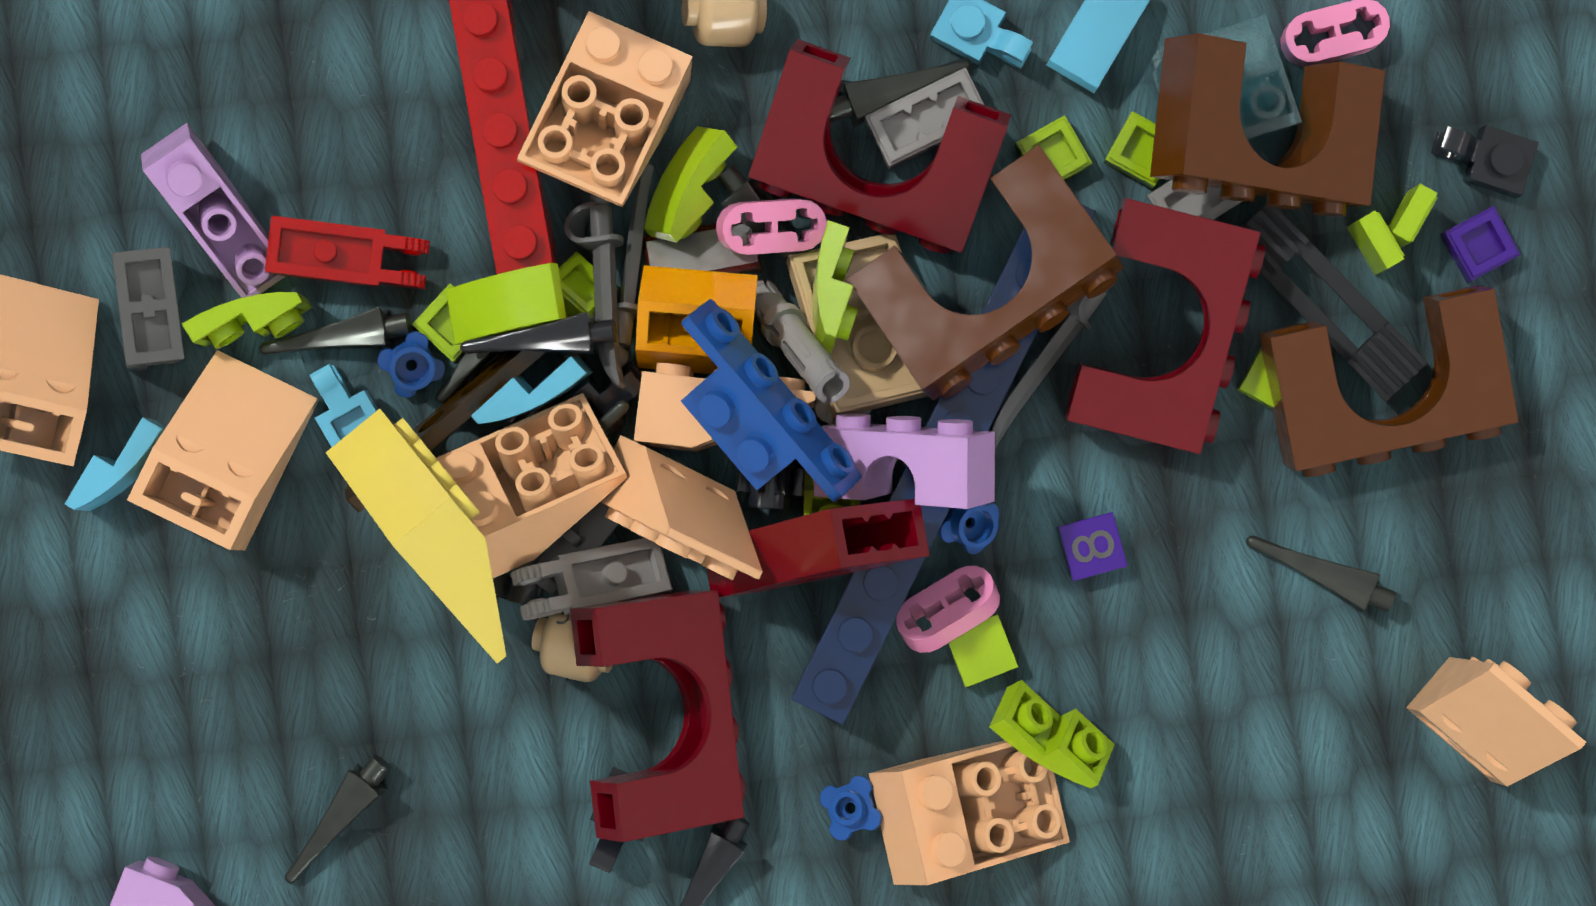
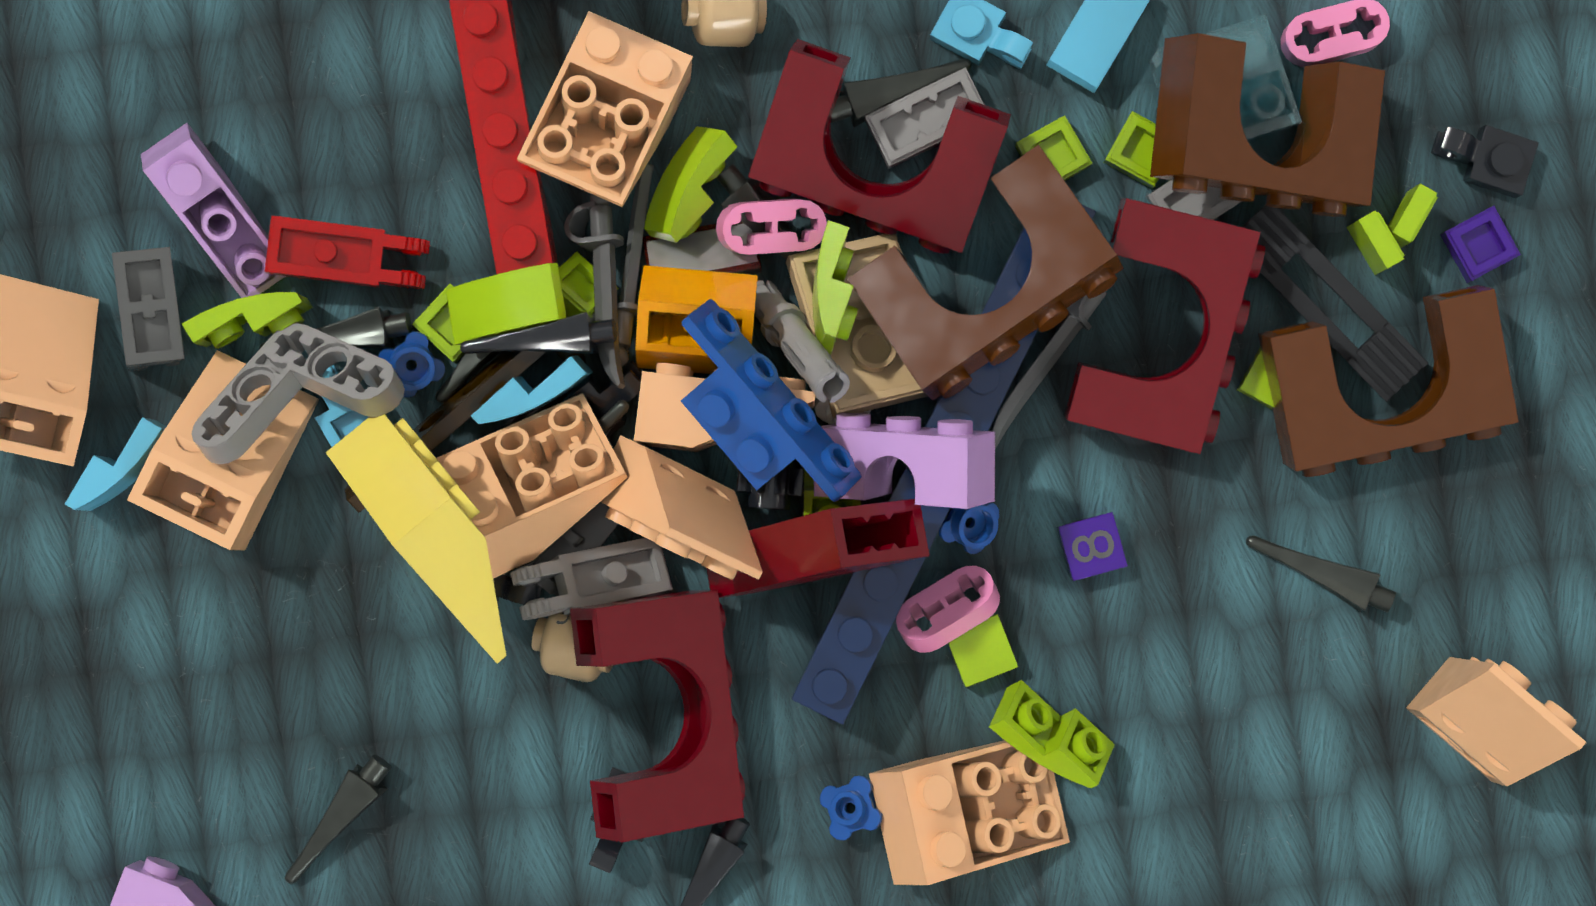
none -> light grey beam [192,323,405,464]

